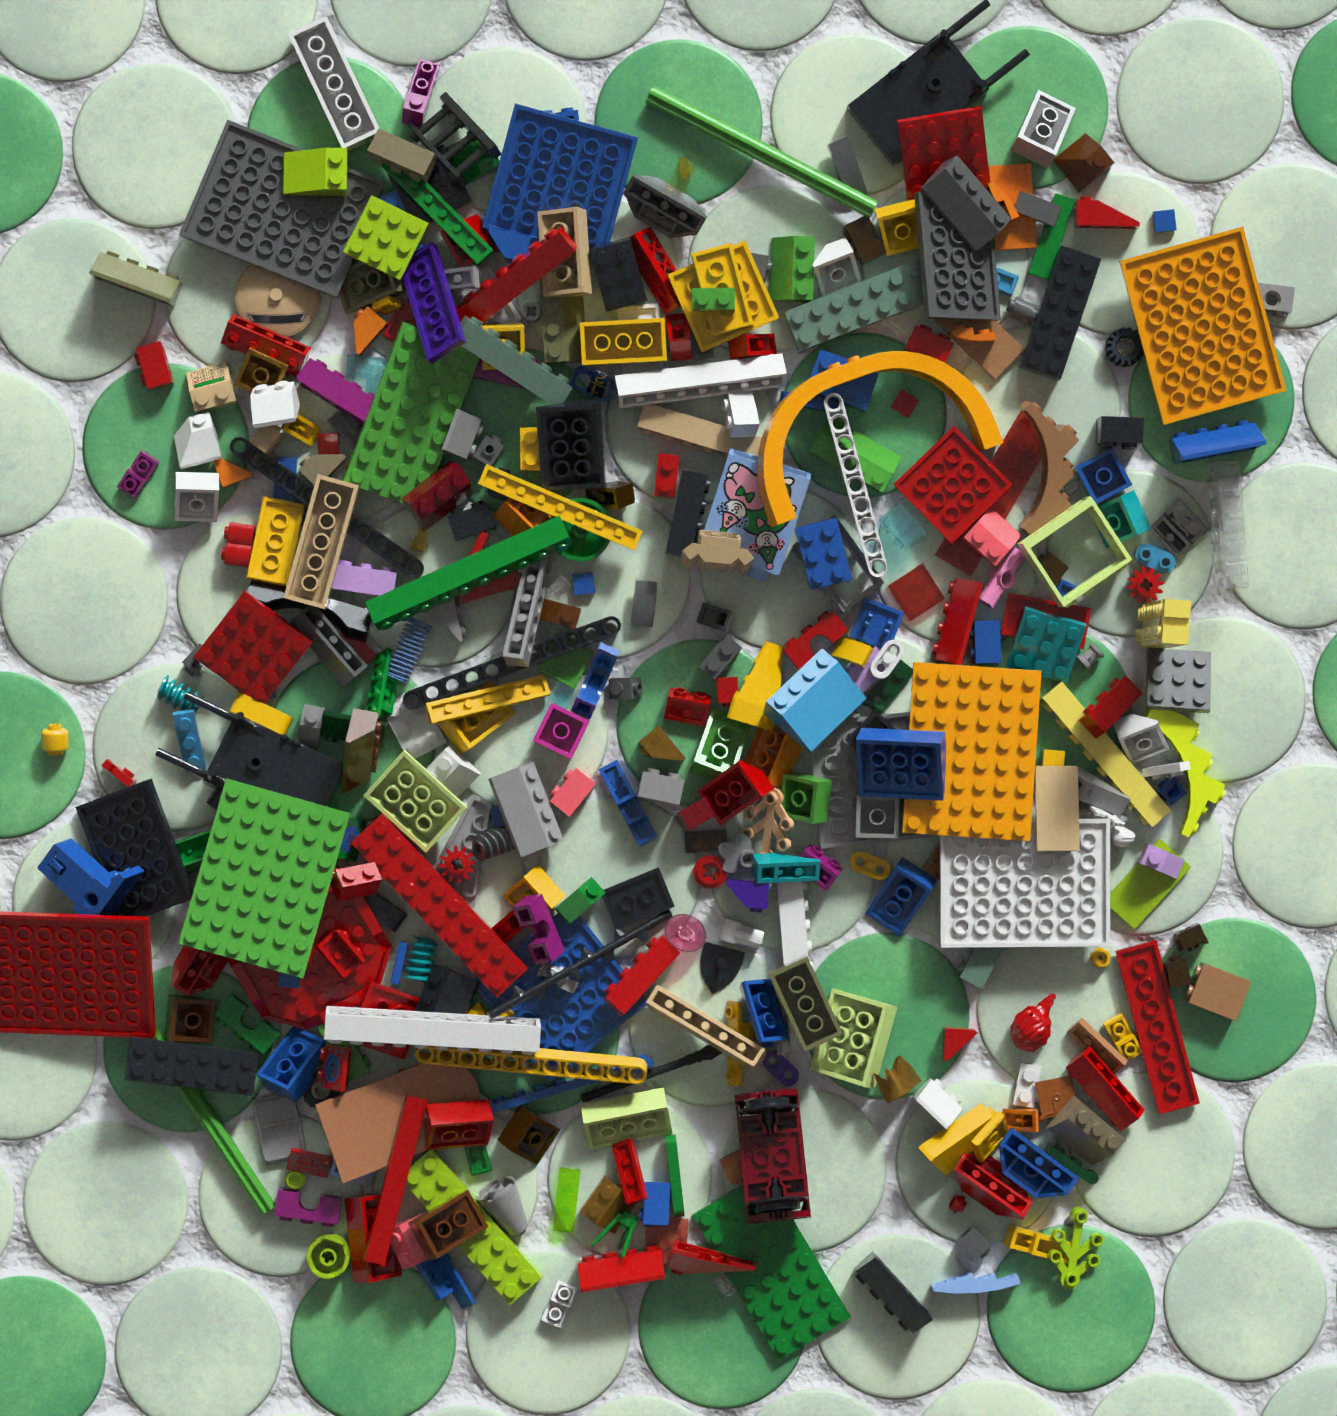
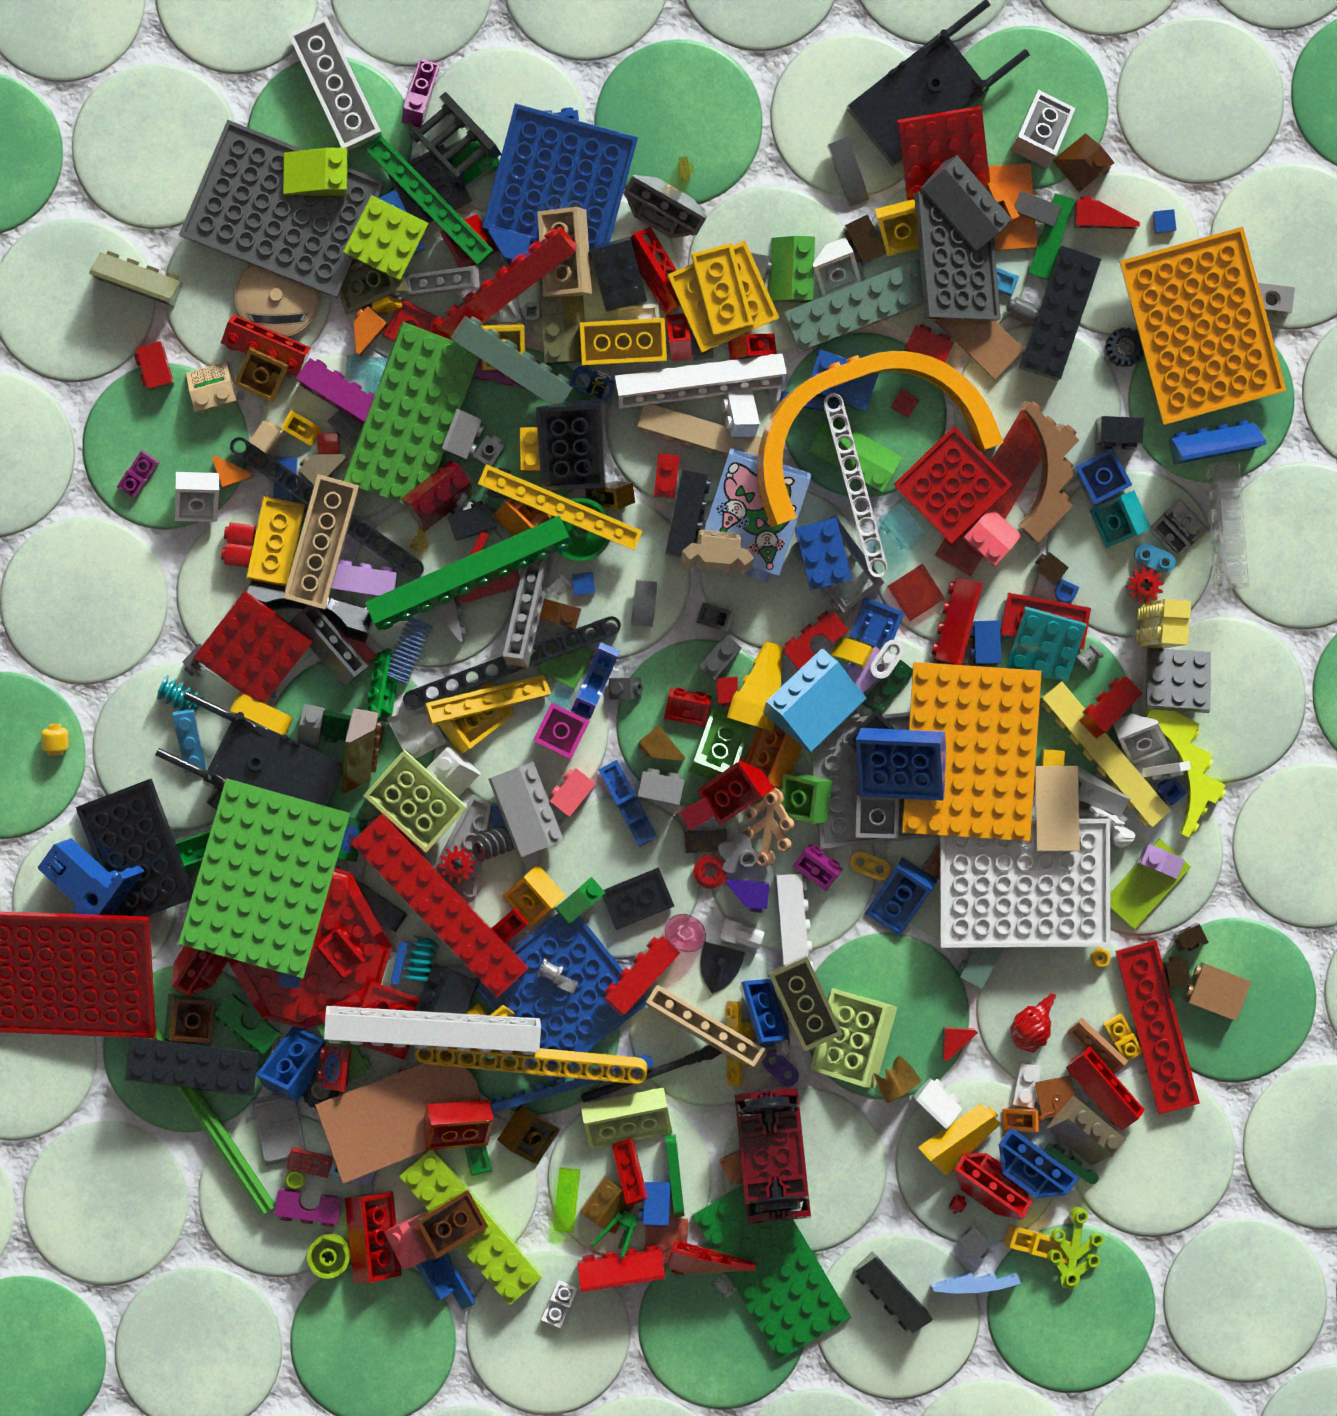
red plate [101,759,137,787] -> none
white slope [174,411,222,469] -> none
white slope [250,381,300,428] -> none
red brick [330,862,382,901] -> none
red tile [363,1095,428,1265] -> none
dark tan brick [367,128,438,183] -> none
dark purple plate [403,242,466,364] -> none
light grey cone [476,1176,528,1237] -> none
black plant [487,910,673,1020] -> none
magenta arch [512,894,565,964] -> none
bright green axle [645,86,879,218] -> none
bright green brick [692,288,735,312] -> none
teal slope [751,853,820,884] -> none
orange slope [950,324,997,343] -> none
yellow plate [971,1111,1008,1163] -> none
bright pink piece [979,546,1026,609] -> none
yellowish green window [1017,496,1132,608] -> none

